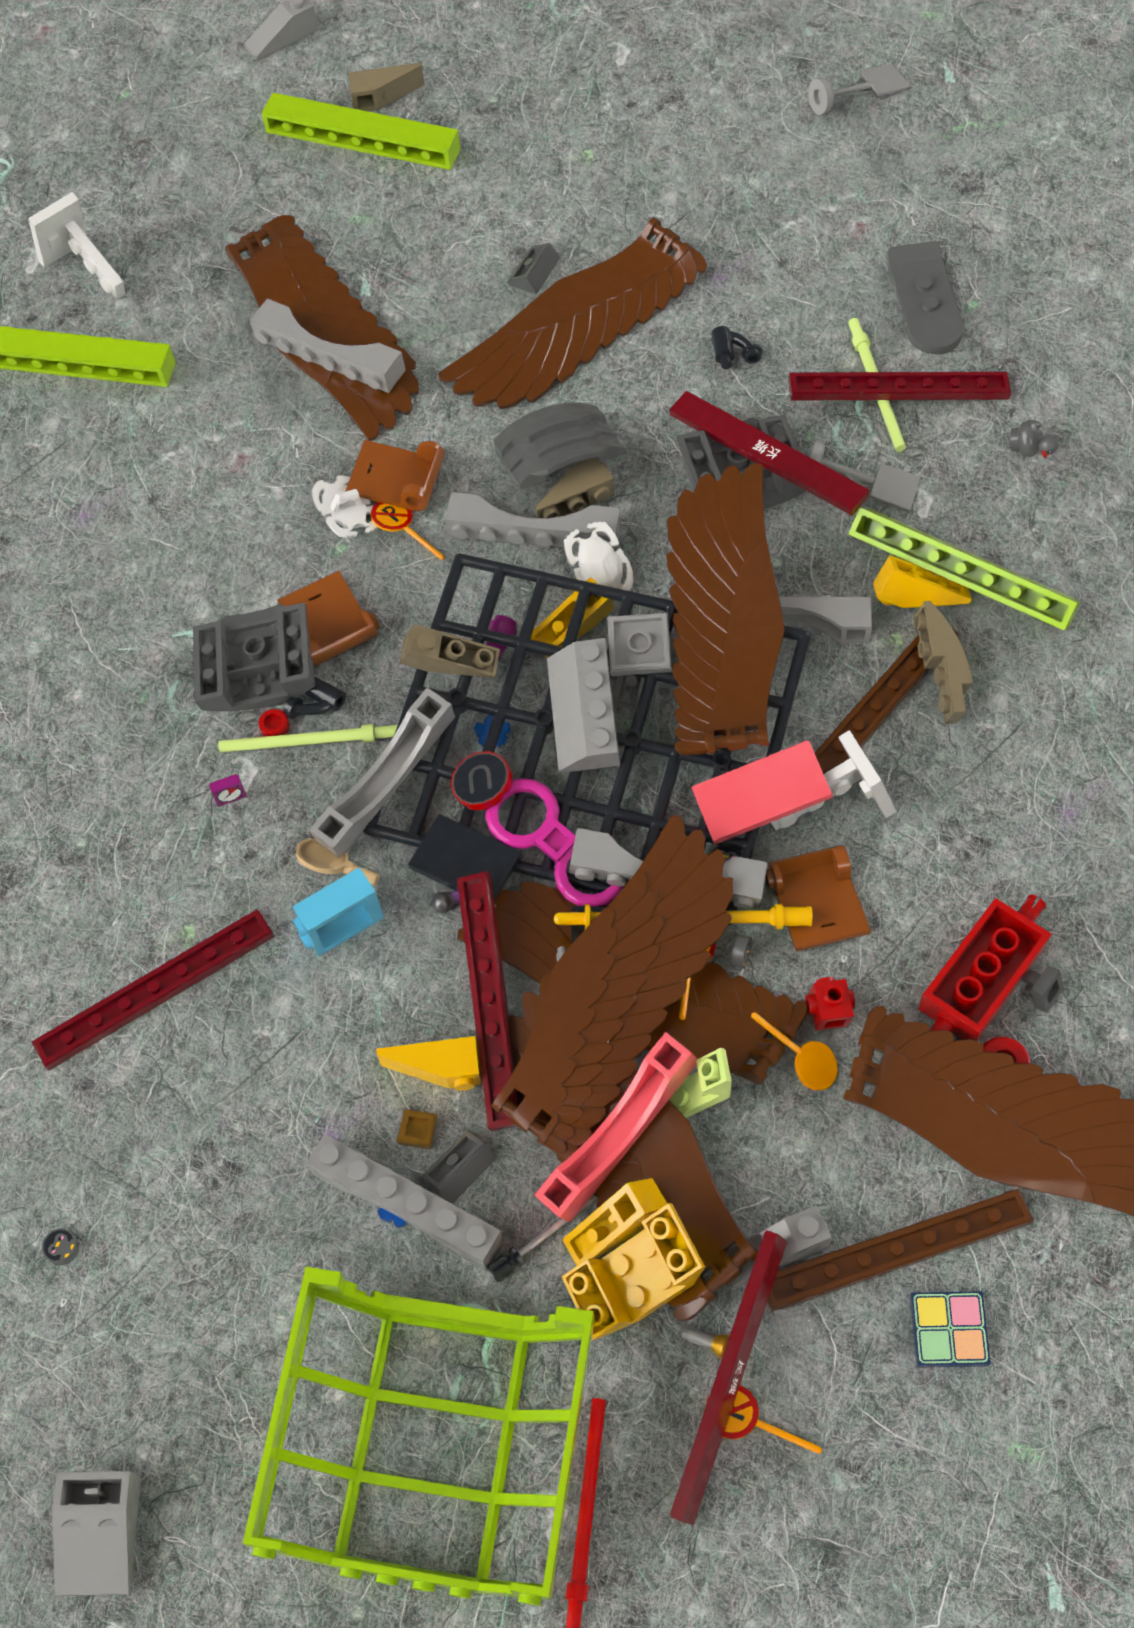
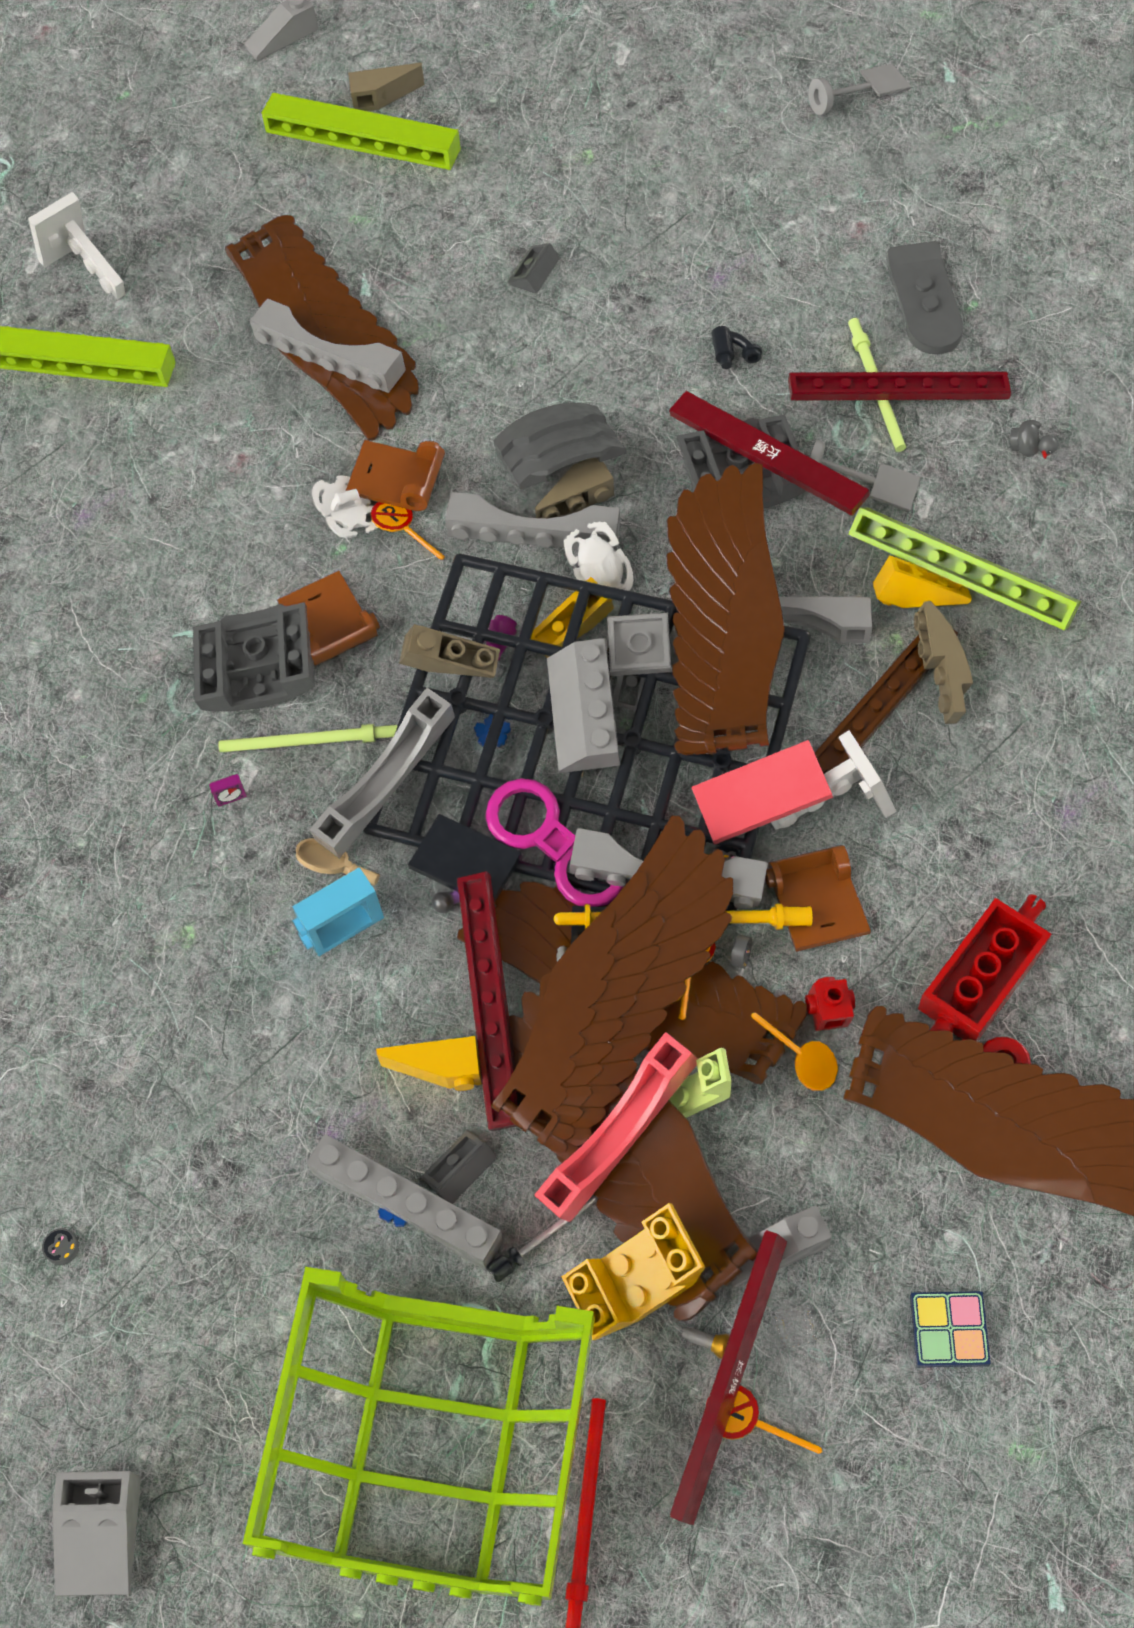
dark red tile [31,909,275,1071] -> none
red tile [258,709,290,737] -> none
black plant [283,677,346,719] -> none
pearl gold tile [397,1109,438,1150] -> none
reddish brown animal [438,217,707,410] -> none
black tile [451,751,513,811] -> none
yellow slope [562,1178,667,1266] -> none
reddish brown tile [767,1188,1034,1313] -> none
dark grey tile [1022,965,1064,1013] -> none

